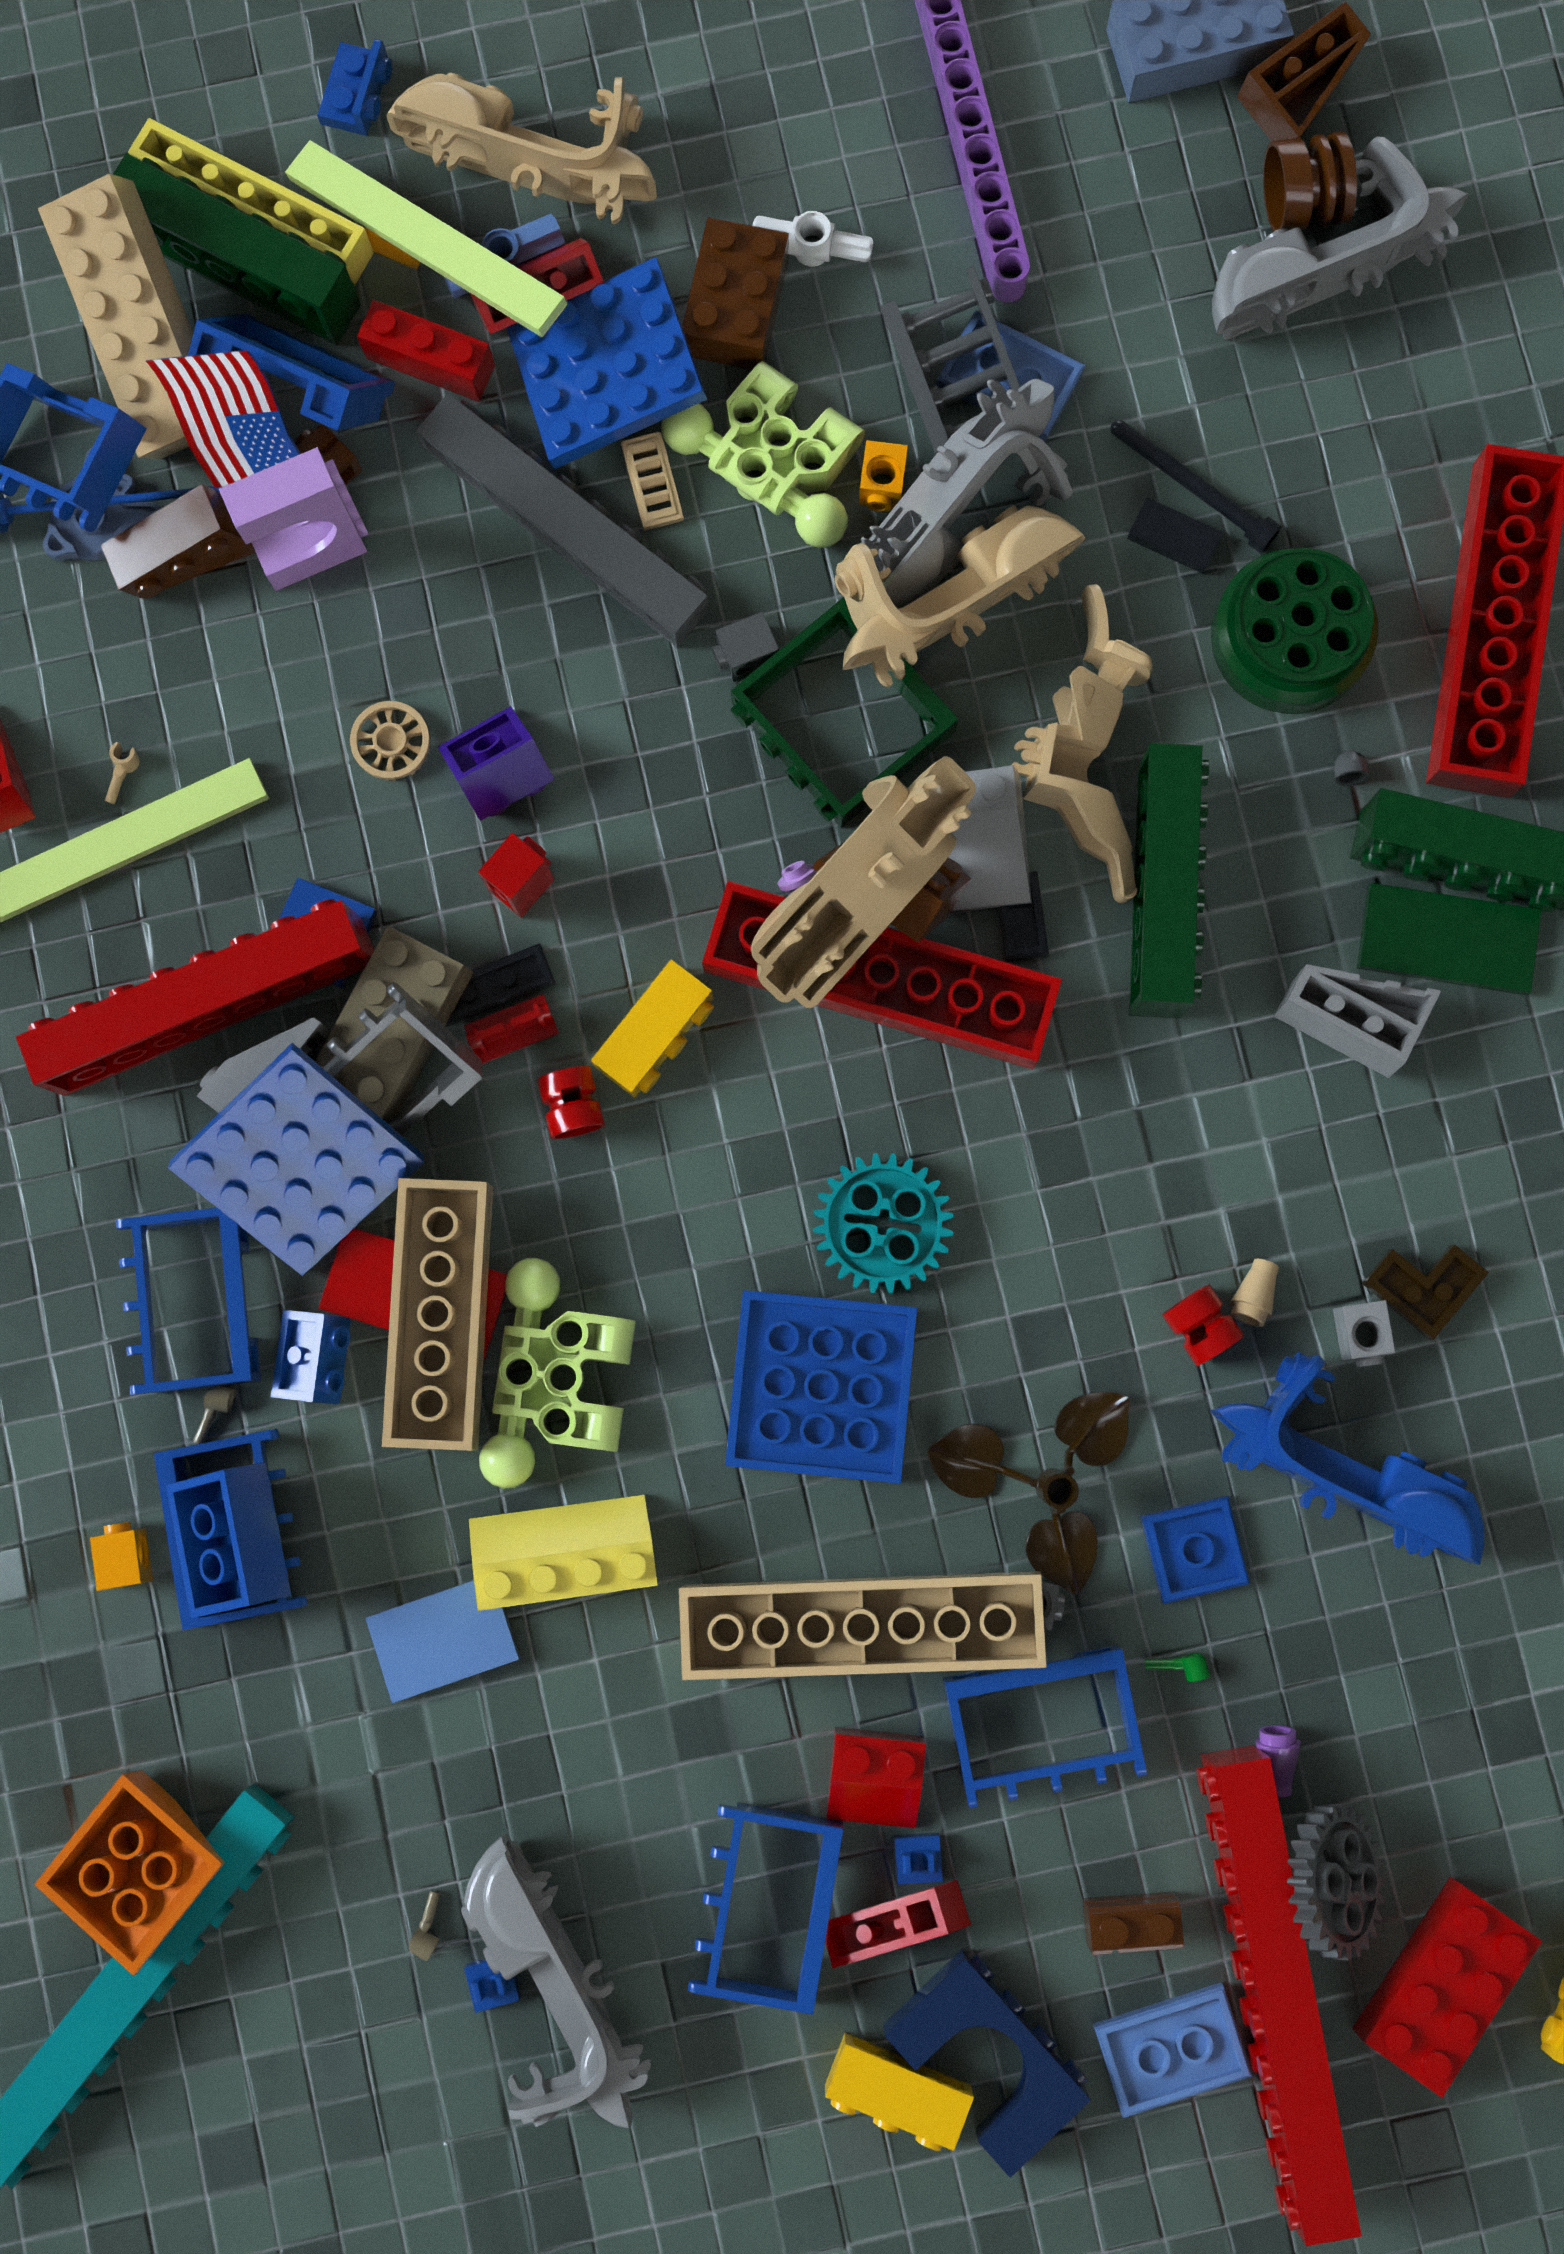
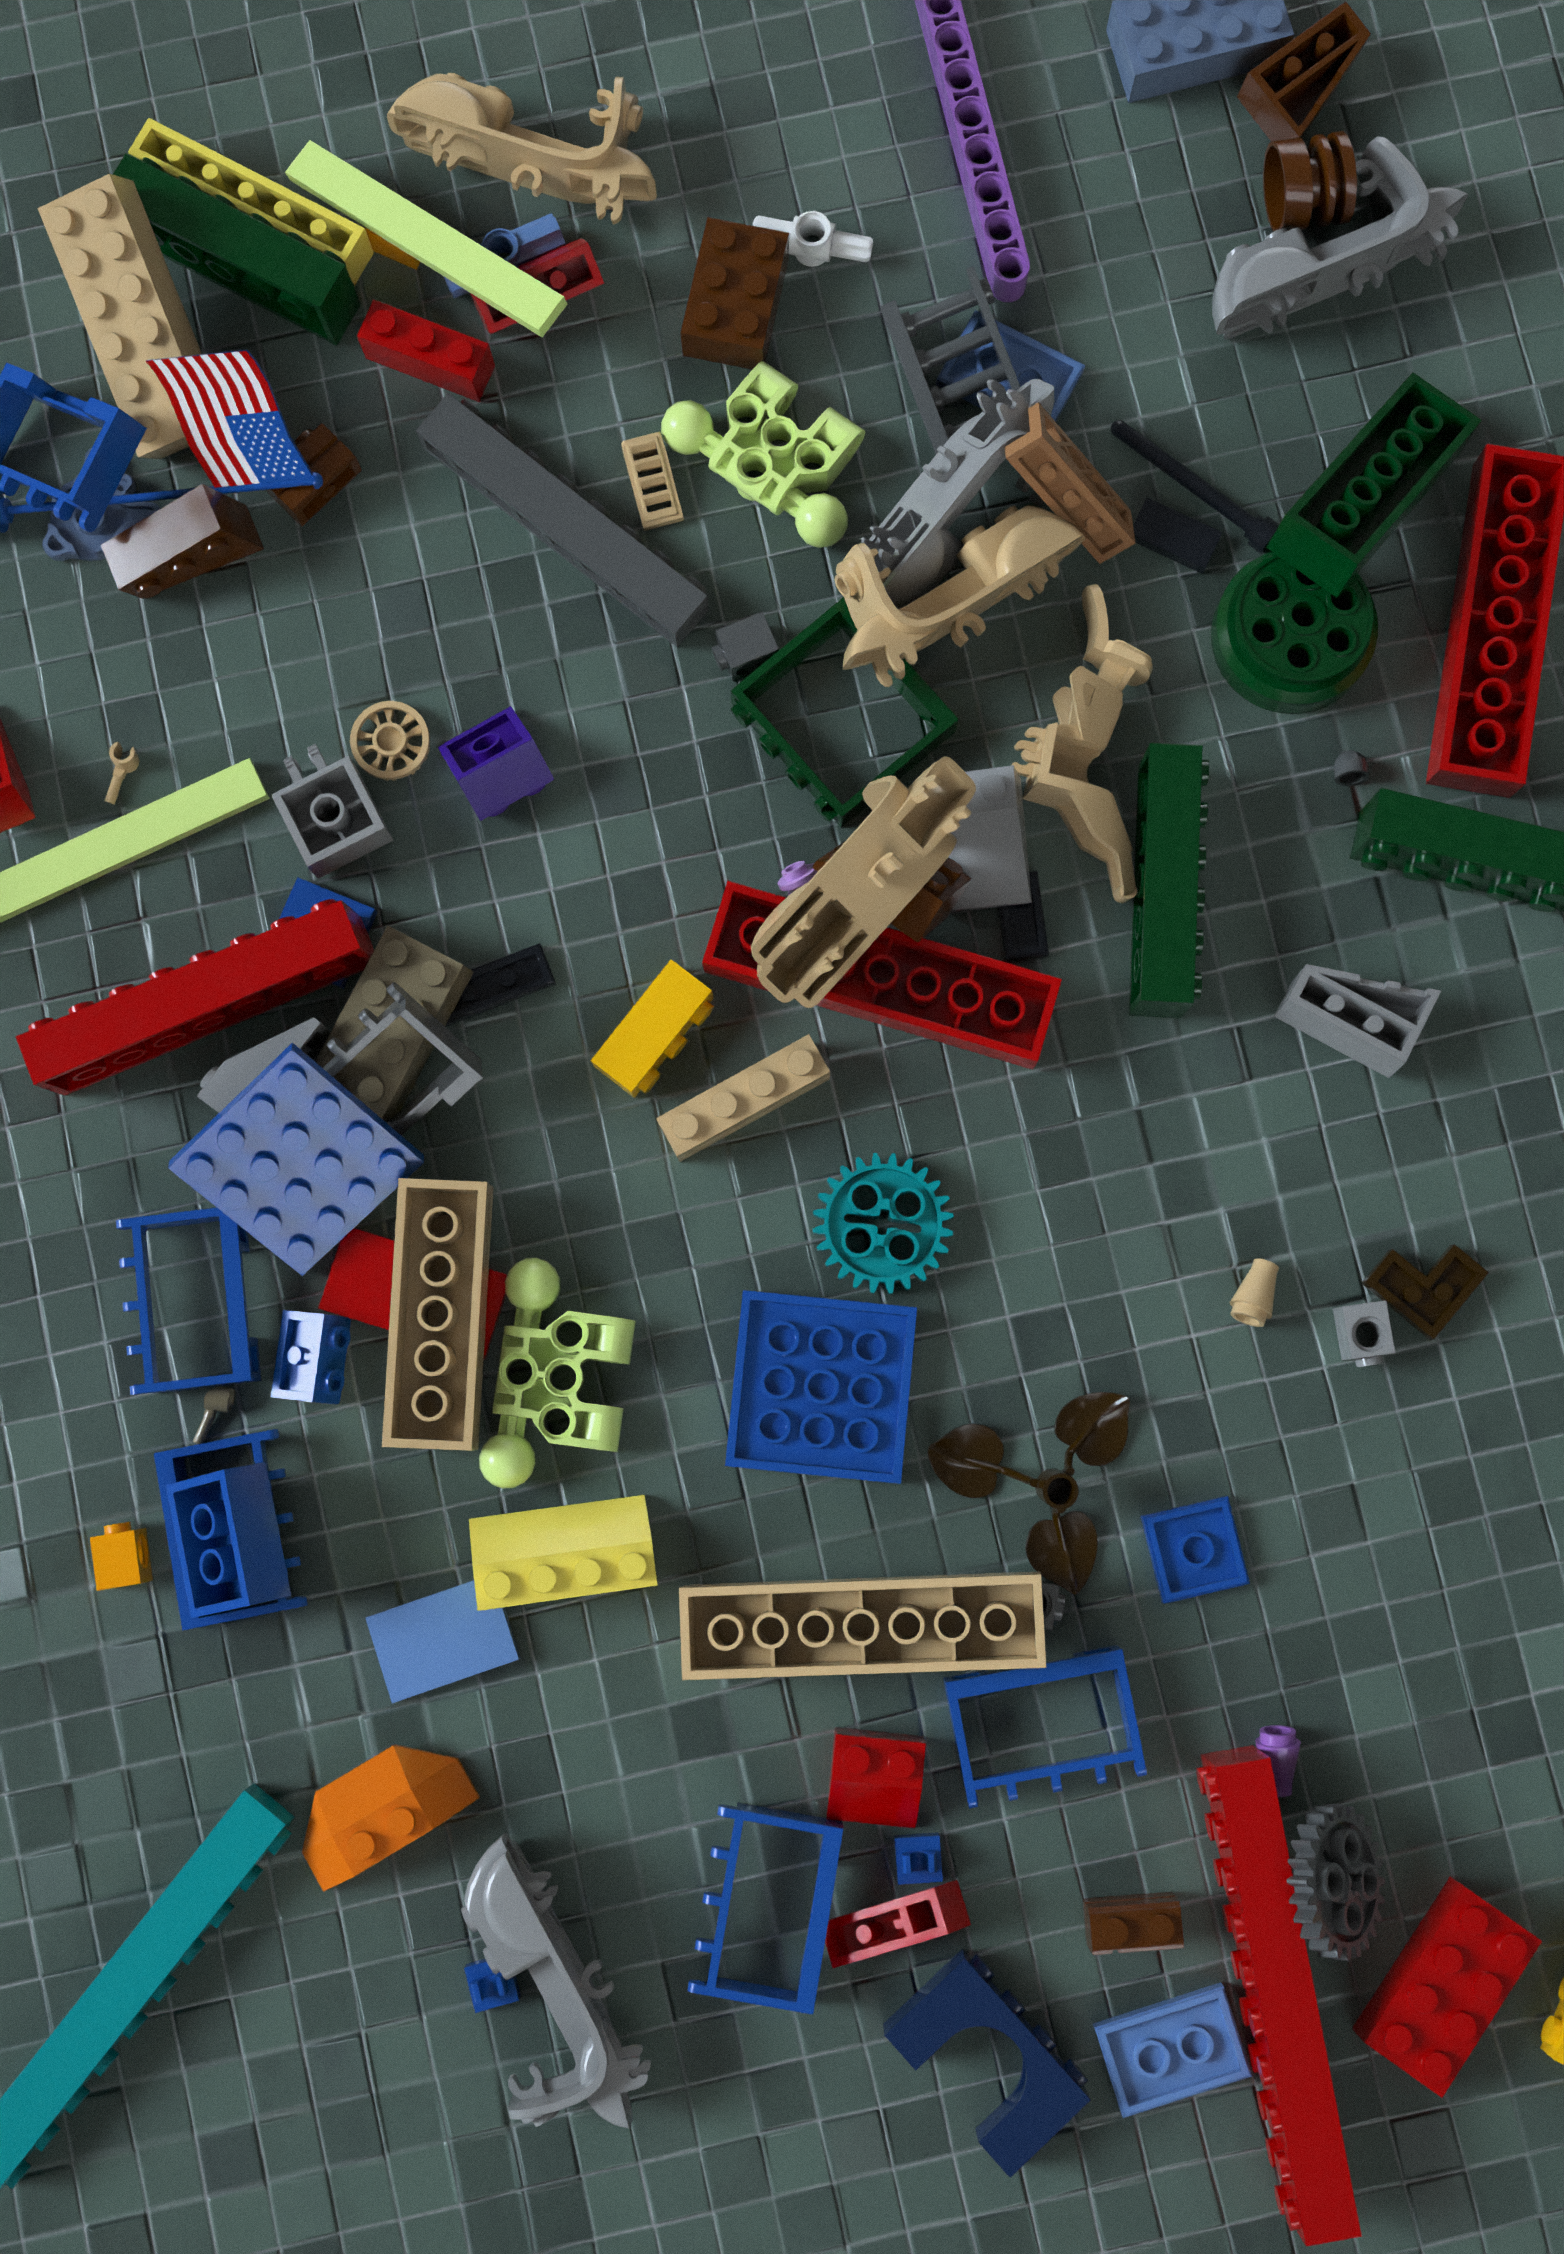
orange slope [34,1770,225,1976] -> none
blue hinge [187,313,395,431] -> none
lavender arch [219,447,369,591] -> none
blue bracket [317,39,392,136] -> none
dark tan hand [409,1891,440,1961] -> none
red hinge [464,994,559,1064] -> none
red brick [478,833,554,918] -> none
blue plate [507,257,707,469] -> none
red wheel [536,1066,605,1140] -> none
yellow brick [825,2032,974,2151] -> none
light orange brick [859,440,908,512] -> none
green hand [1145,1653,1209,1682] -> none
red wheel [1162,1284,1244,1366] -> none
blue piece [1209,1352,1484,1565] -> none
dark green tile [1357,883,1542,995] -> none
none -> light grey hinge [271,743,394,879]
none -> orange wedge [302,1744,480,1892]
none -> tan brick [656,1034,830,1162]
none -> medium nougat fence [1005,402,1136,564]
none -> dark green brick [1266,372,1482,598]

